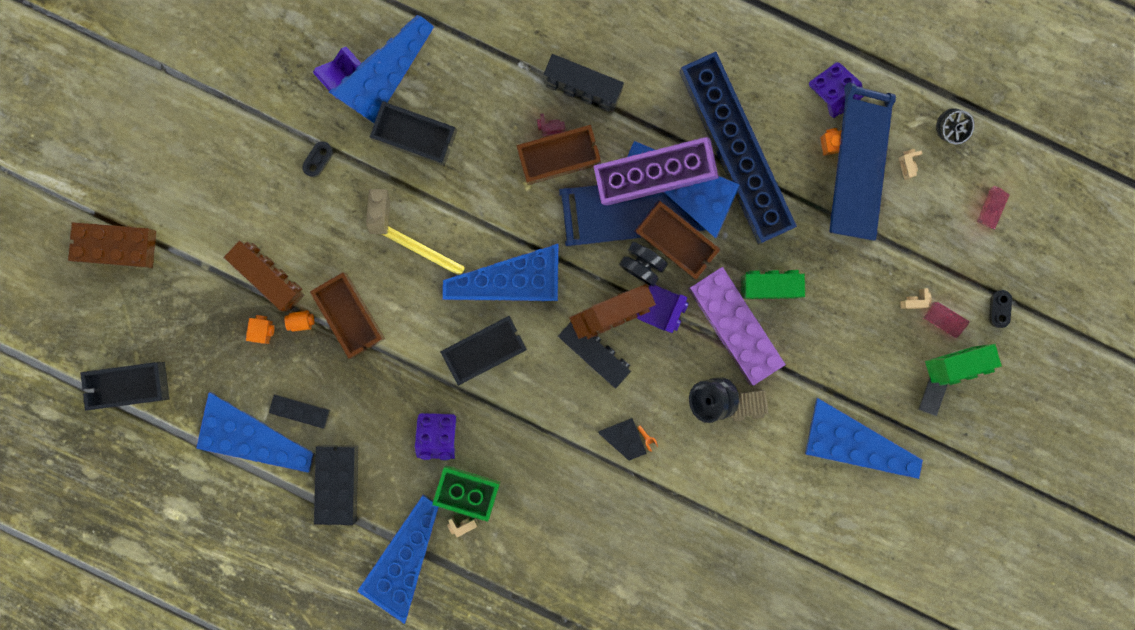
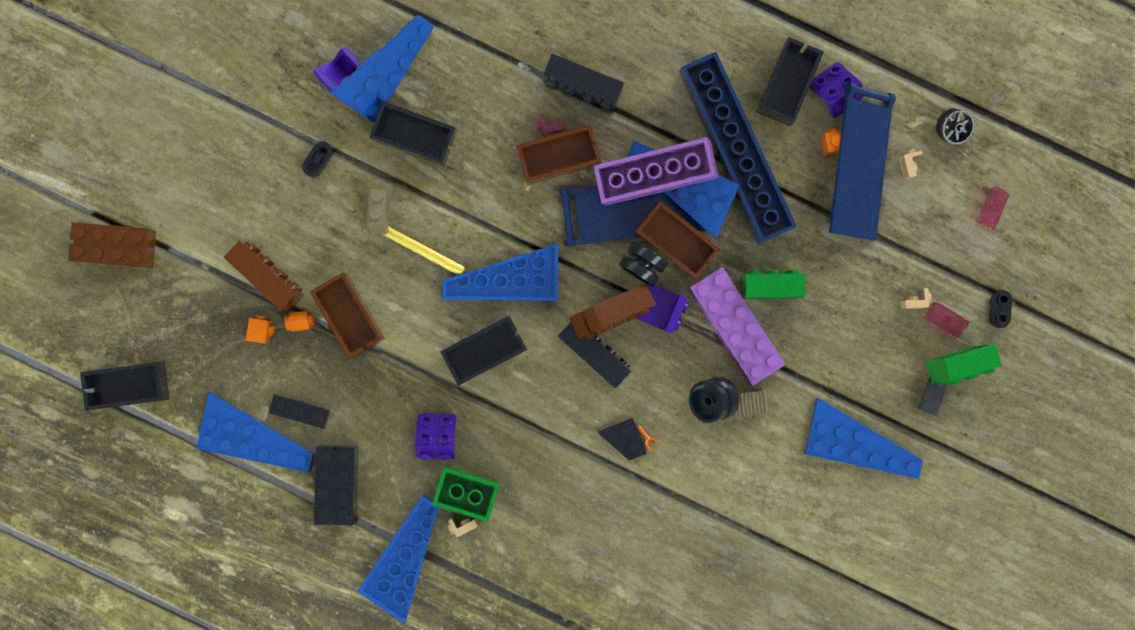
none -> black piece [755,37,824,126]

